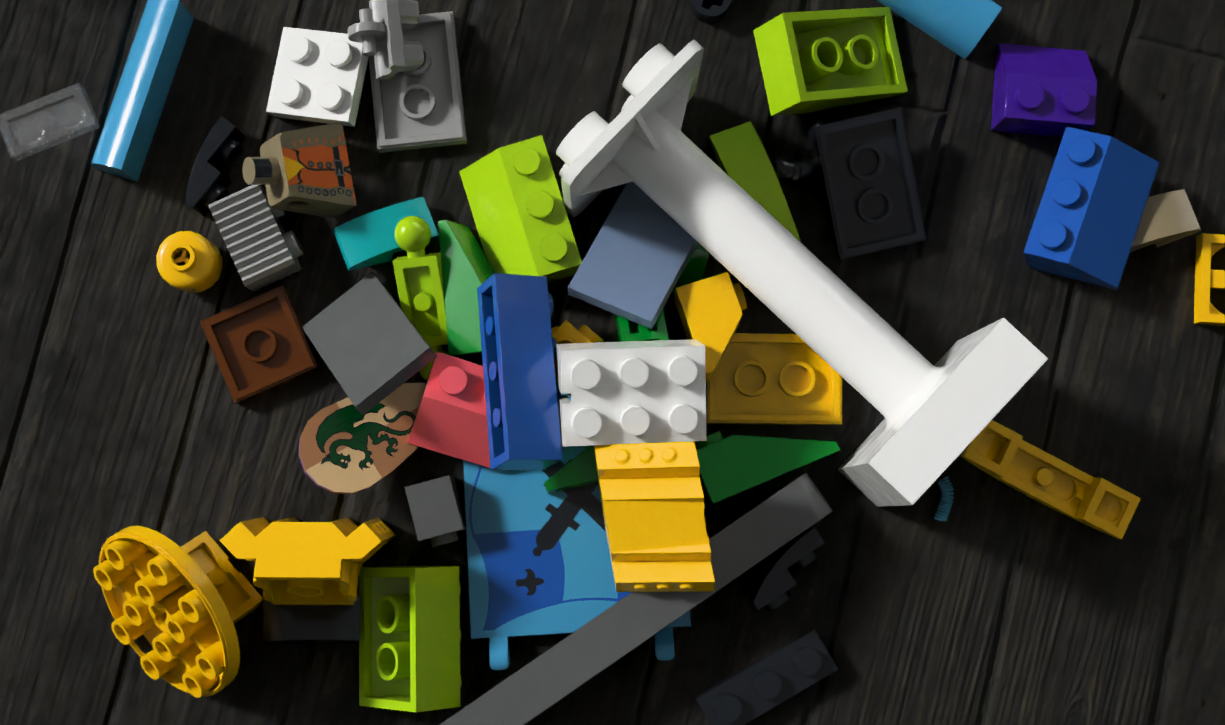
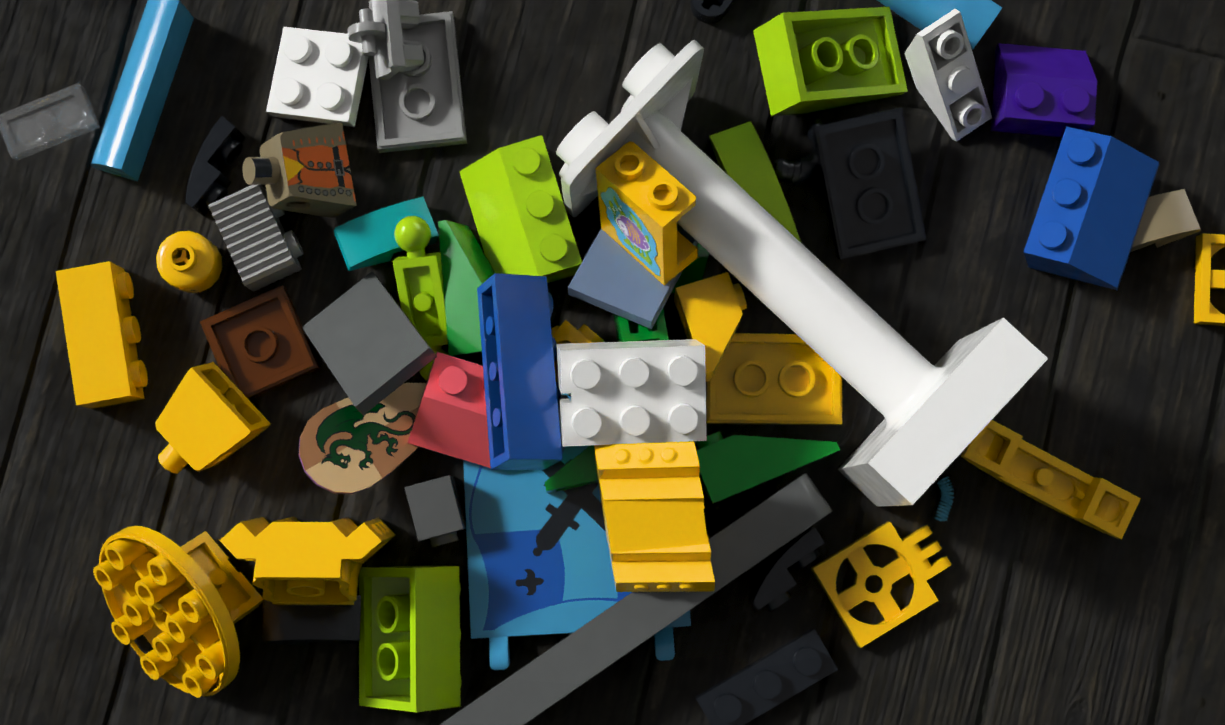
none -> yellow brick [56,261,148,409]
none -> yellow torso [156,362,271,474]
none -> yellow panel [595,141,698,285]
none -> yellow piece [811,521,952,648]
none -> white slope [904,9,992,142]

